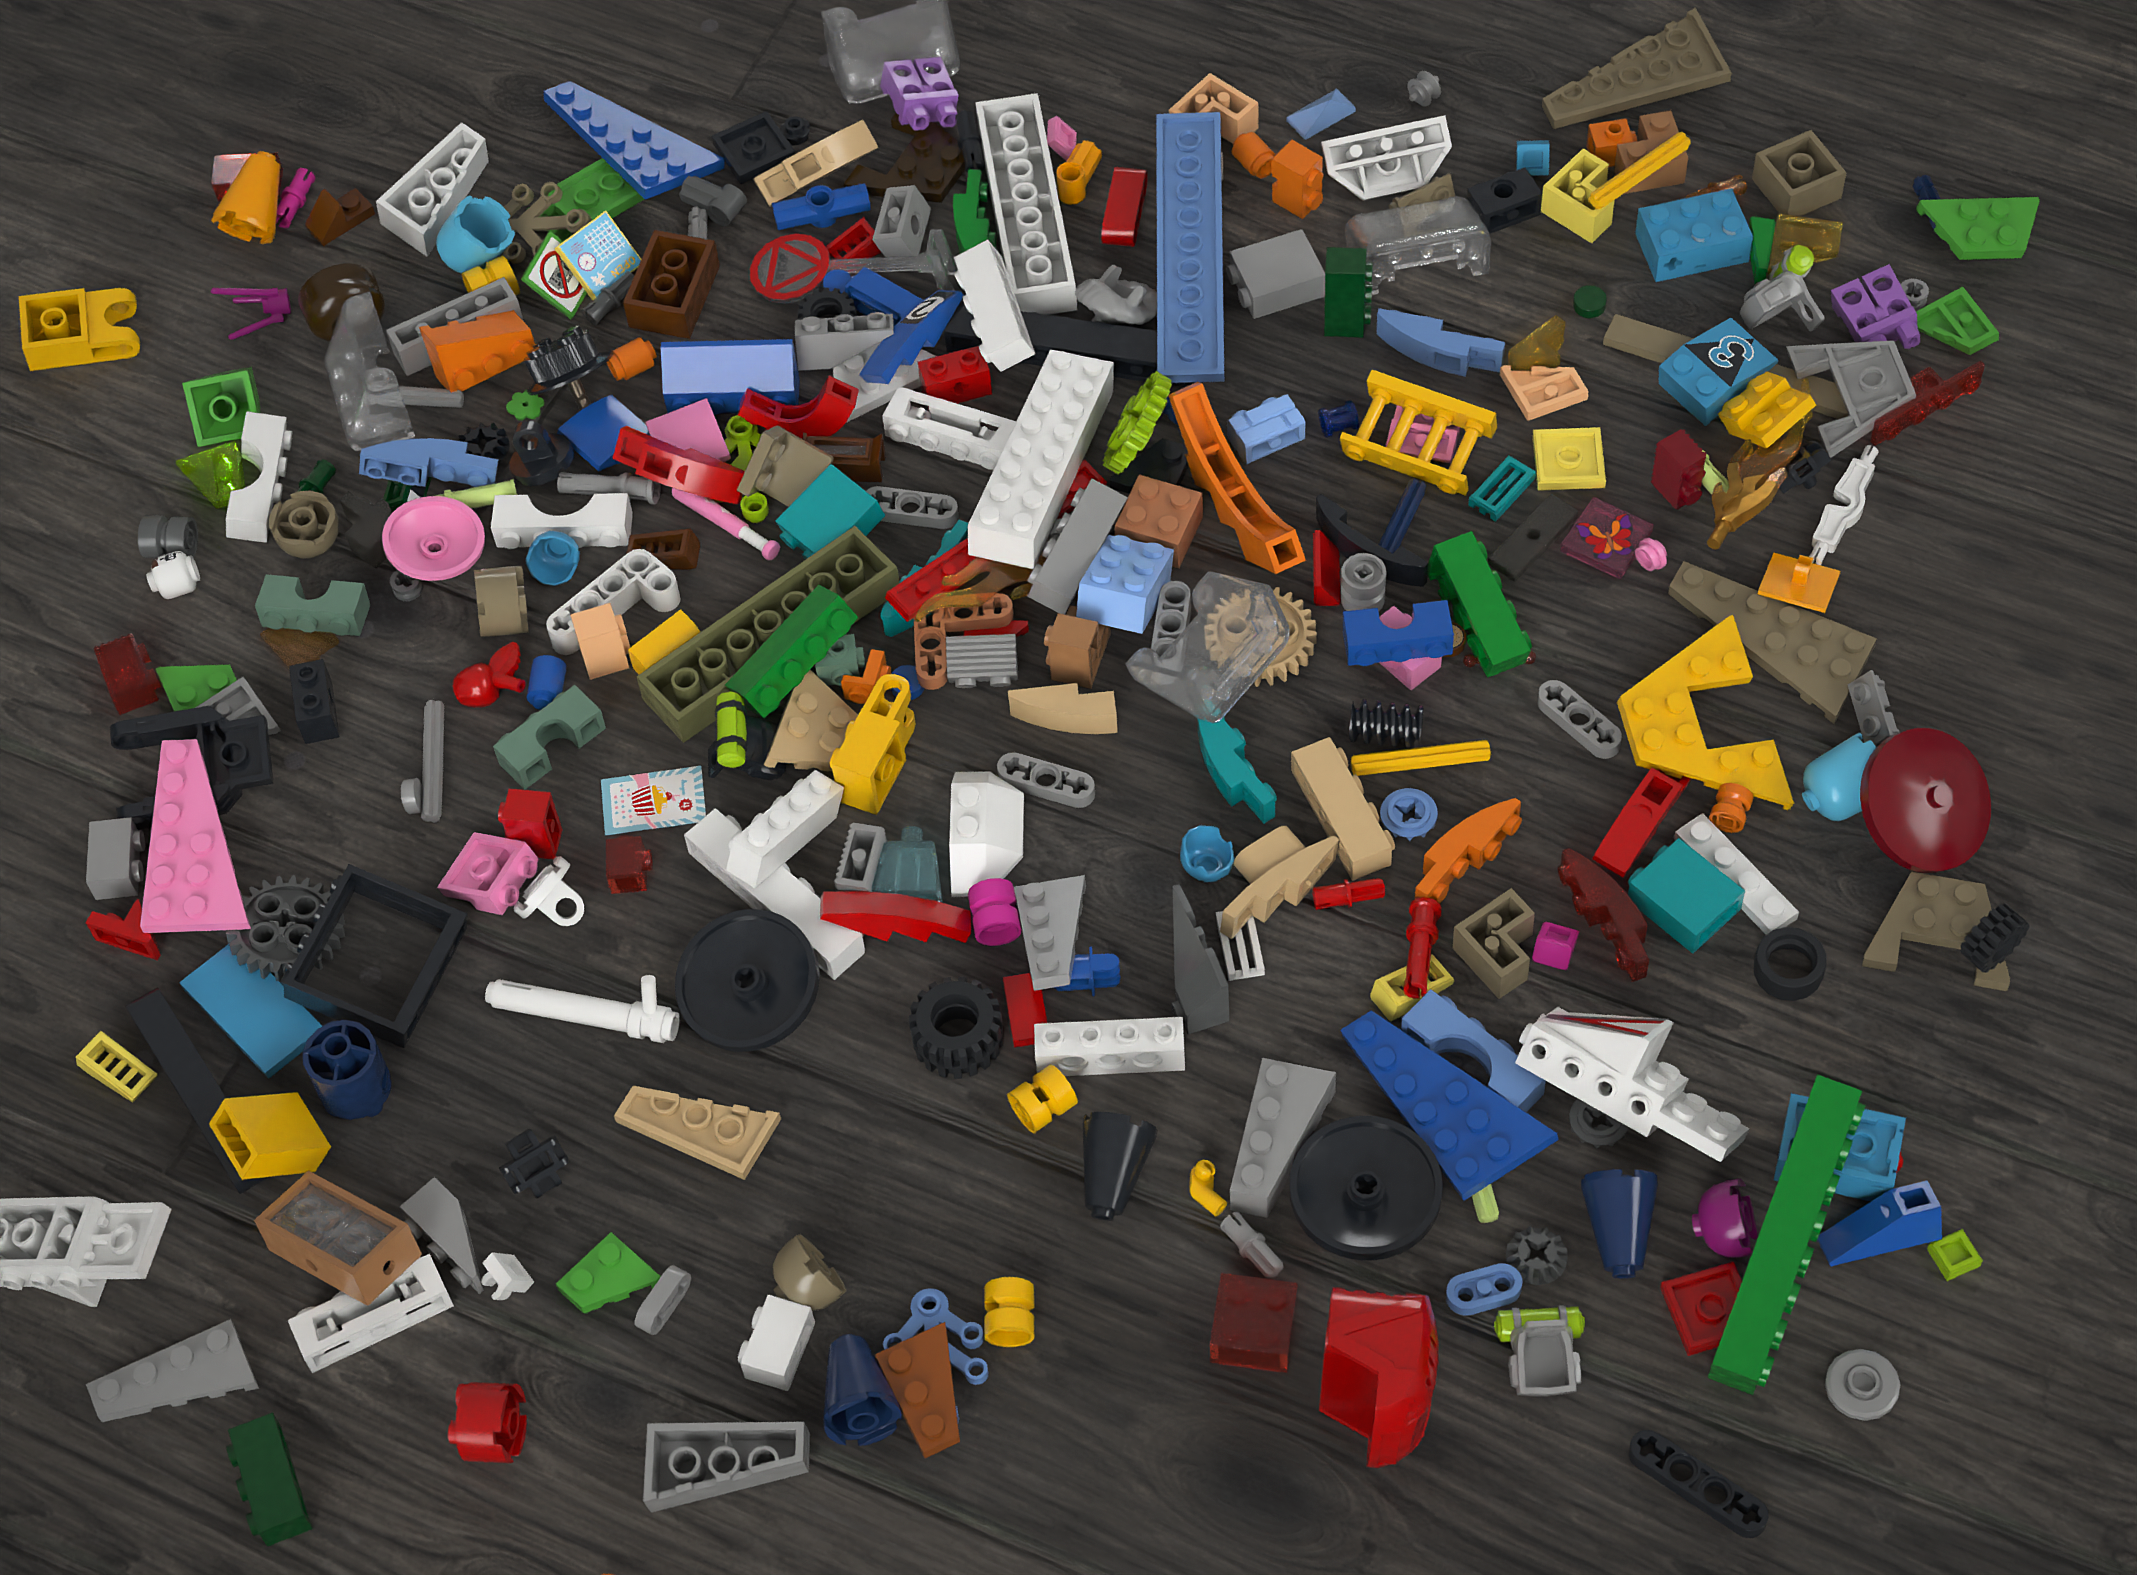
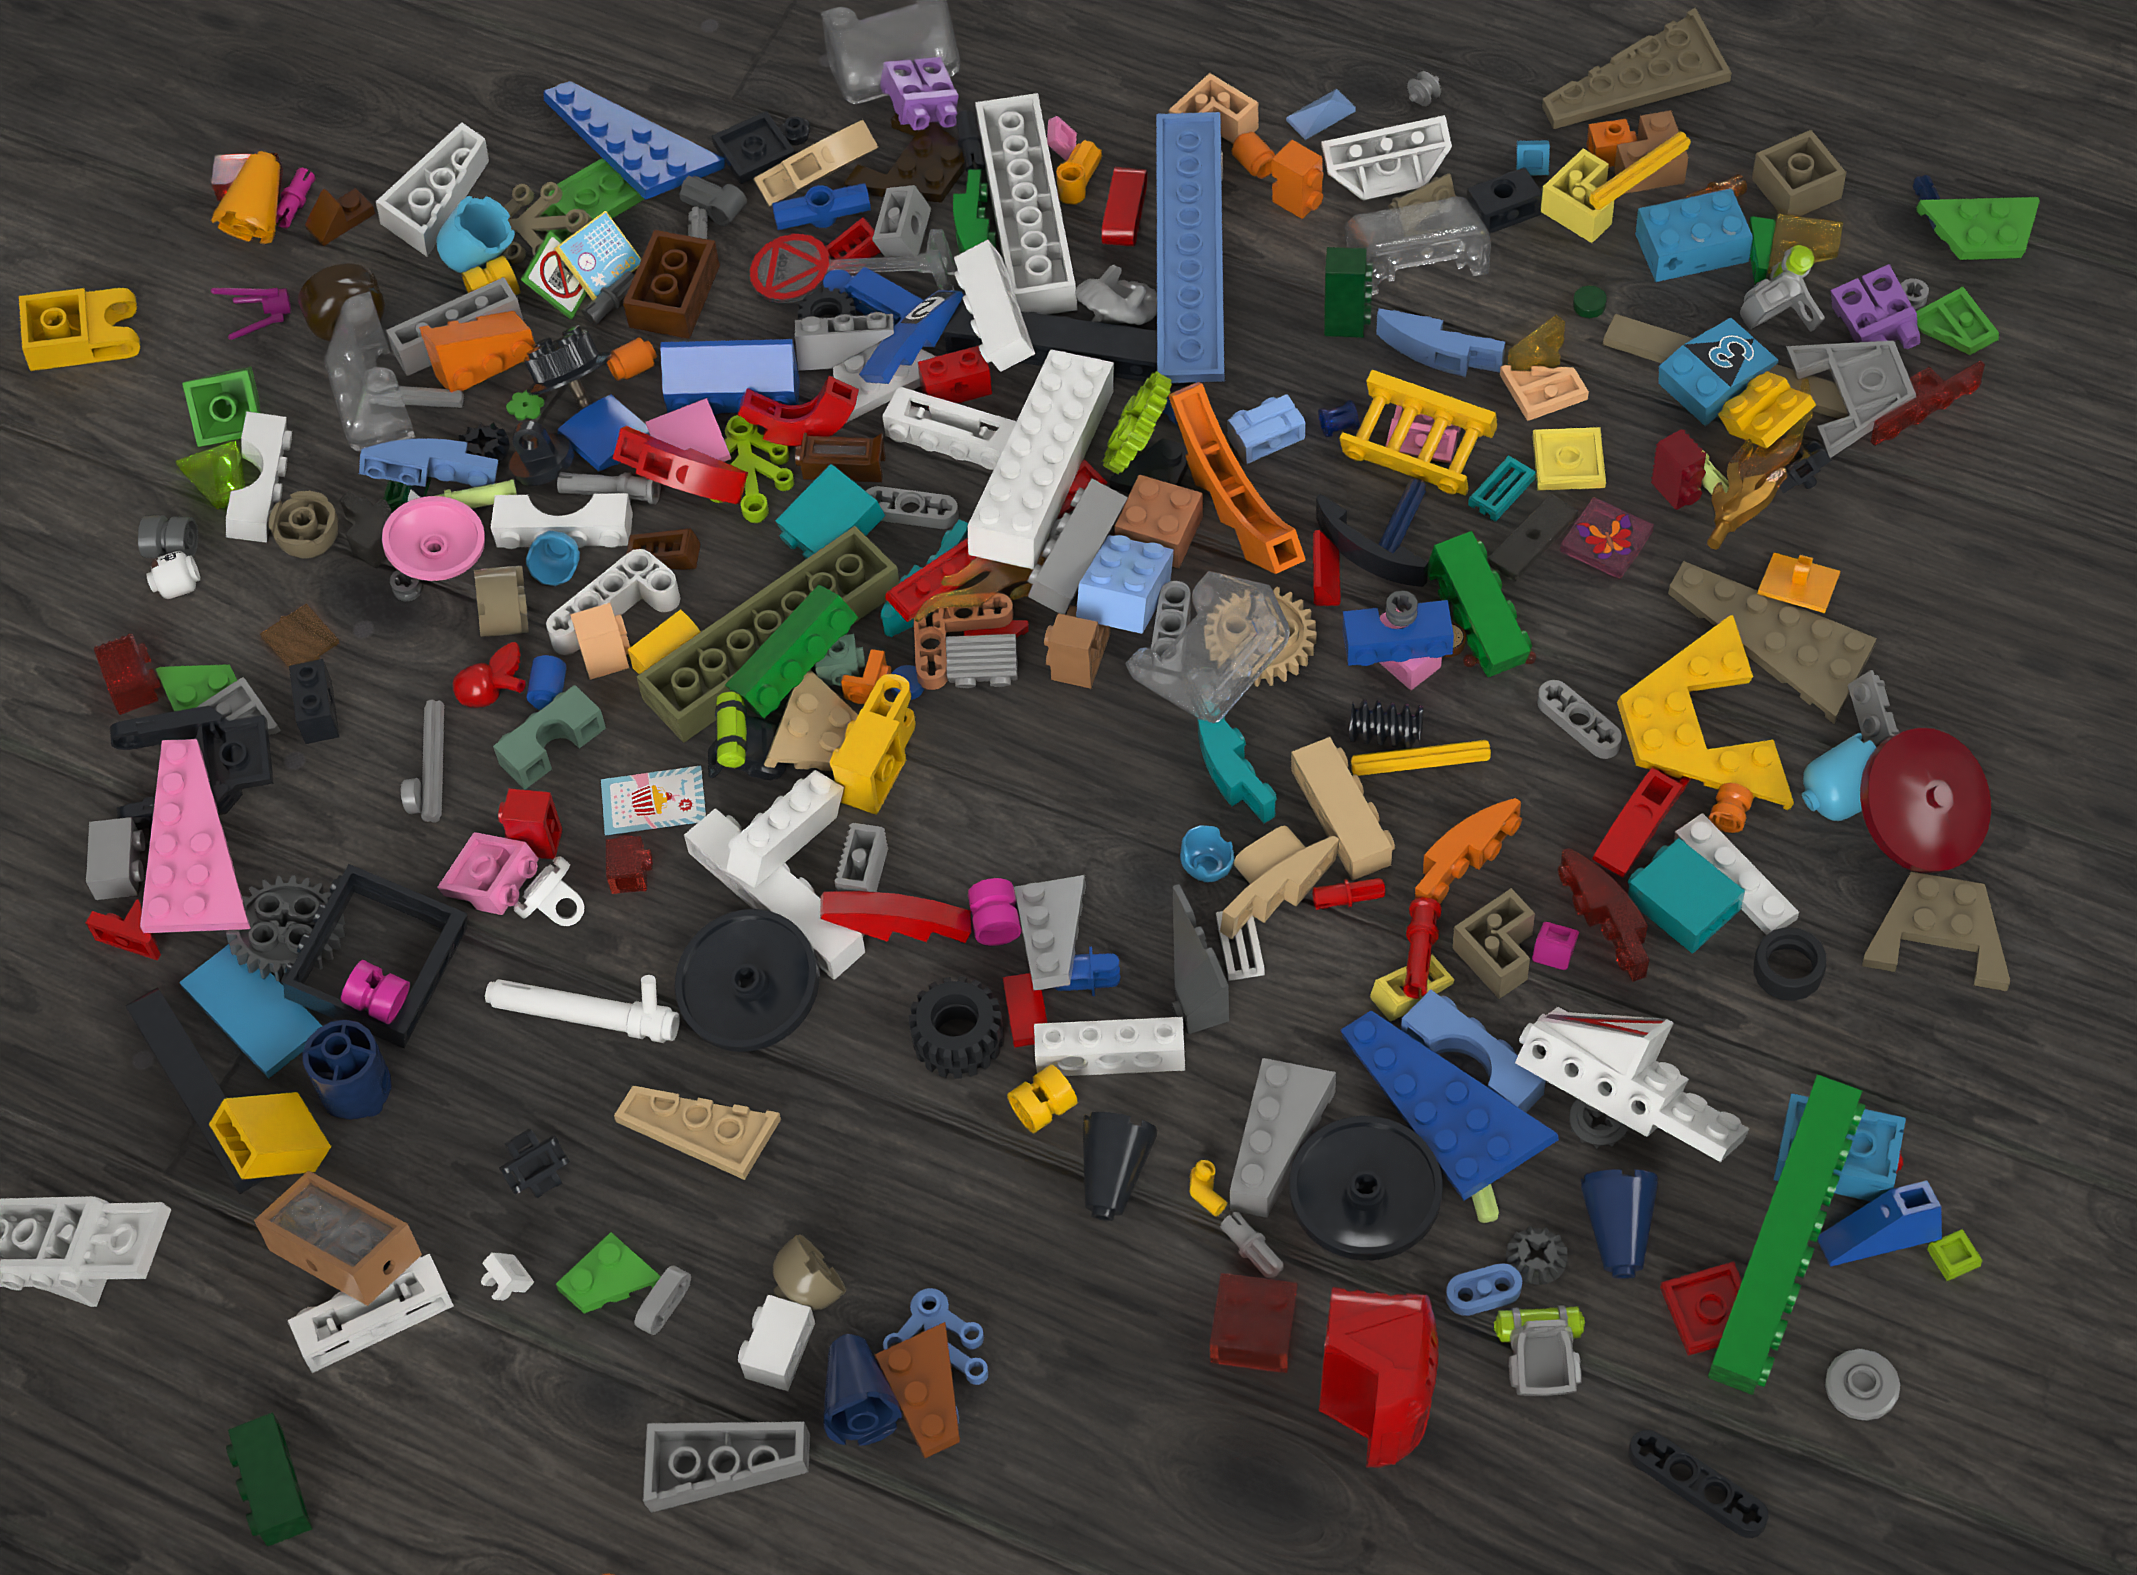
light yellow slope [76,1031,157,1103] -> none
light grey wing [86,1319,259,1422] -> none
sand green arch [255,574,370,636] -> none
dark green axle [297,459,336,494] -> none
light grey slope [400,1177,484,1294] -> none
red brick [448,1382,527,1463] -> none
bright pink piece [671,488,780,560] -> none
dark tan bracket [737,425,834,507] -> none
clear light blue torso [872,826,943,903] -> none
white wedge [949,771,1024,897] -> none
yellow wheel [984,1277,1034,1347] -> none
light grey beam [997,753,1095,808] -> none
tan slope [1008,683,1118,734] -> none
light grey brick [1226,229,1325,319] -> none
light grey wheel [1341,553,1386,612] -> none
medium blue gear [1380,788,1438,841] -> none
bright pink plate [1635,538,1667,571] -> none
magenta cylinder [1692,1178,1758,1257] -> none
white piece [1809,445,1879,565] -> none
black tyre [1960,903,2030,973] -> none
none -> dark pink wheel [341,960,410,1024]
none -> dark grey bush [1386,591,1418,627]

